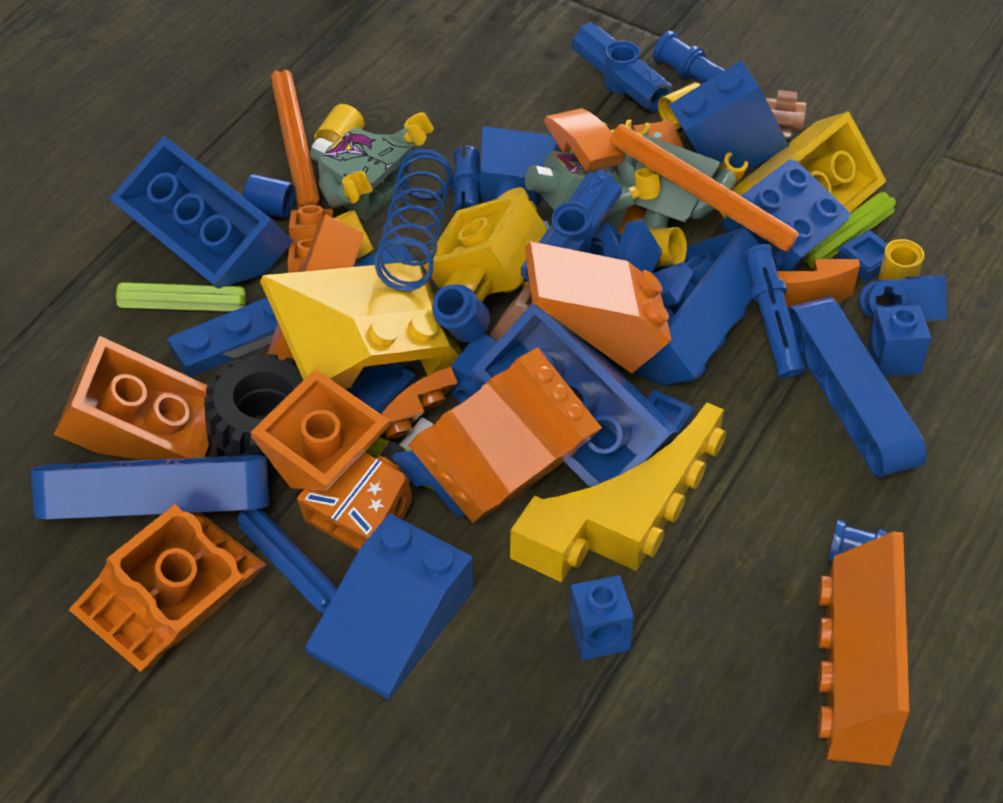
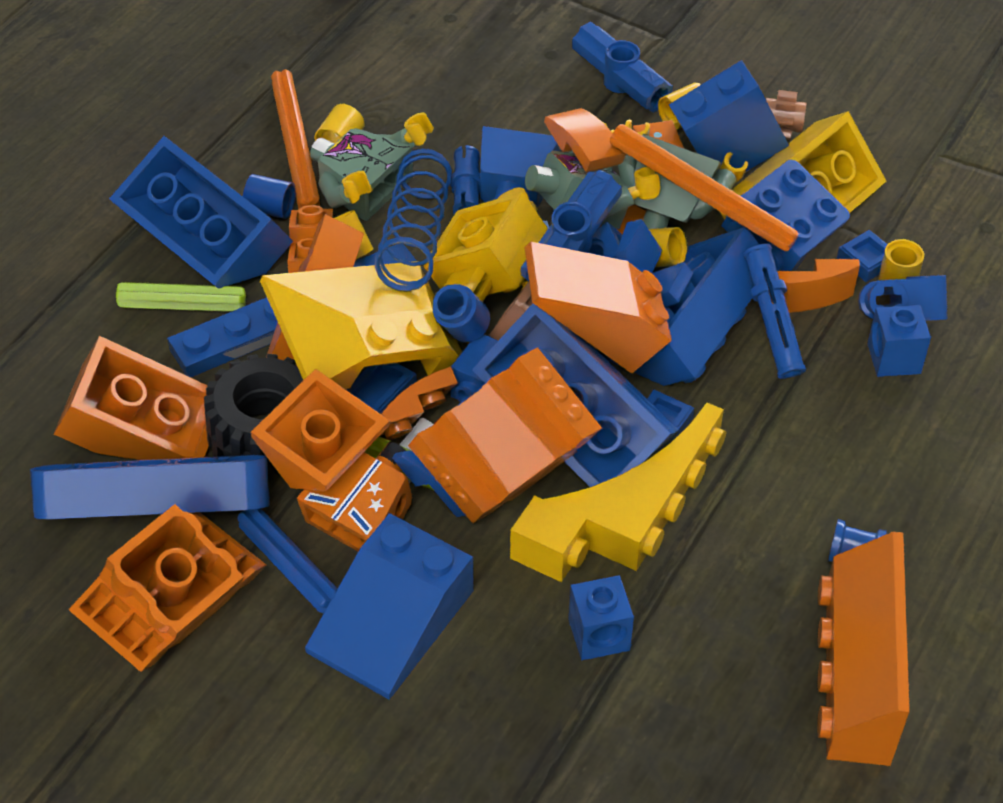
blue pin [652,30,725,83] -> none
blue beam [788,296,927,478] -> none
lime axle [802,192,896,268] -> none

